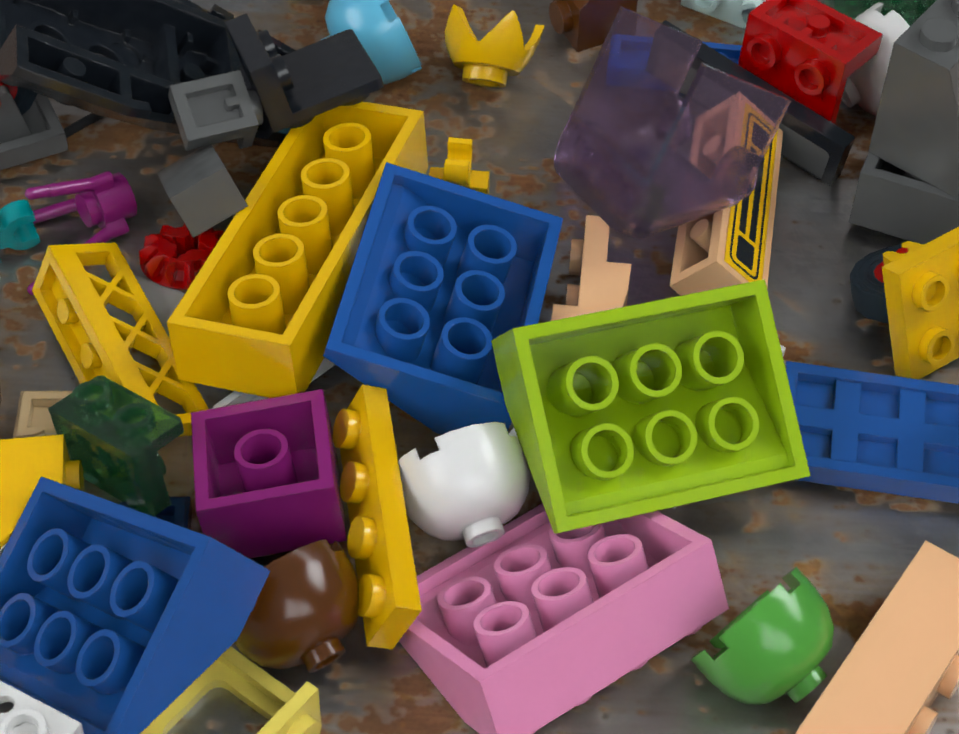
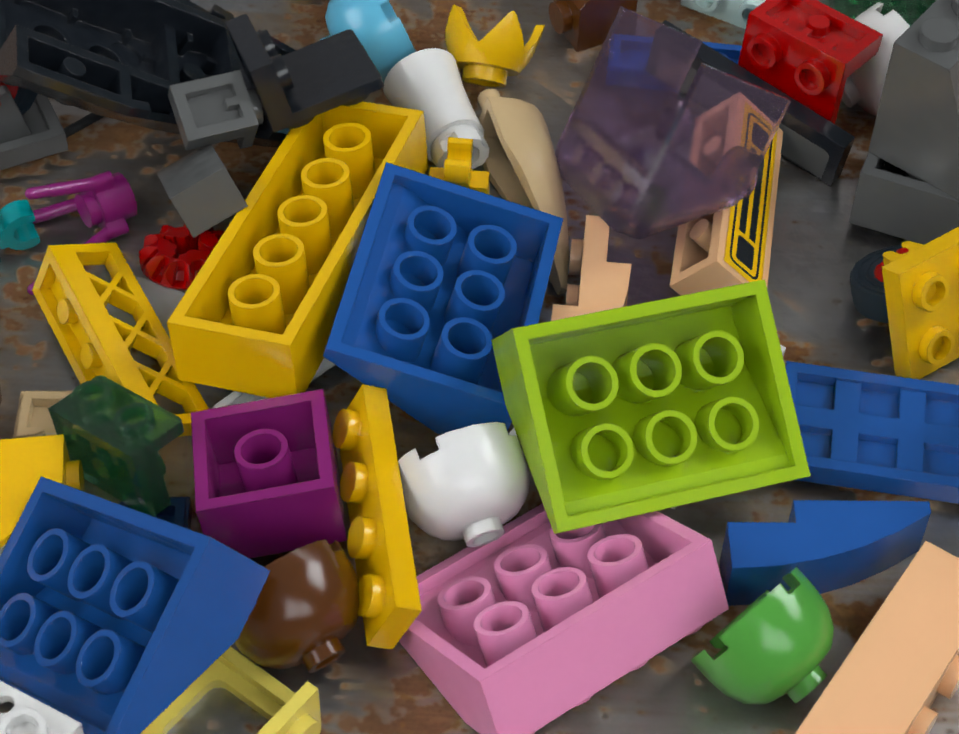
none -> white plant [383,48,490,170]
none -> tan piece [477,88,569,295]
none -> blue slope [720,500,931,606]

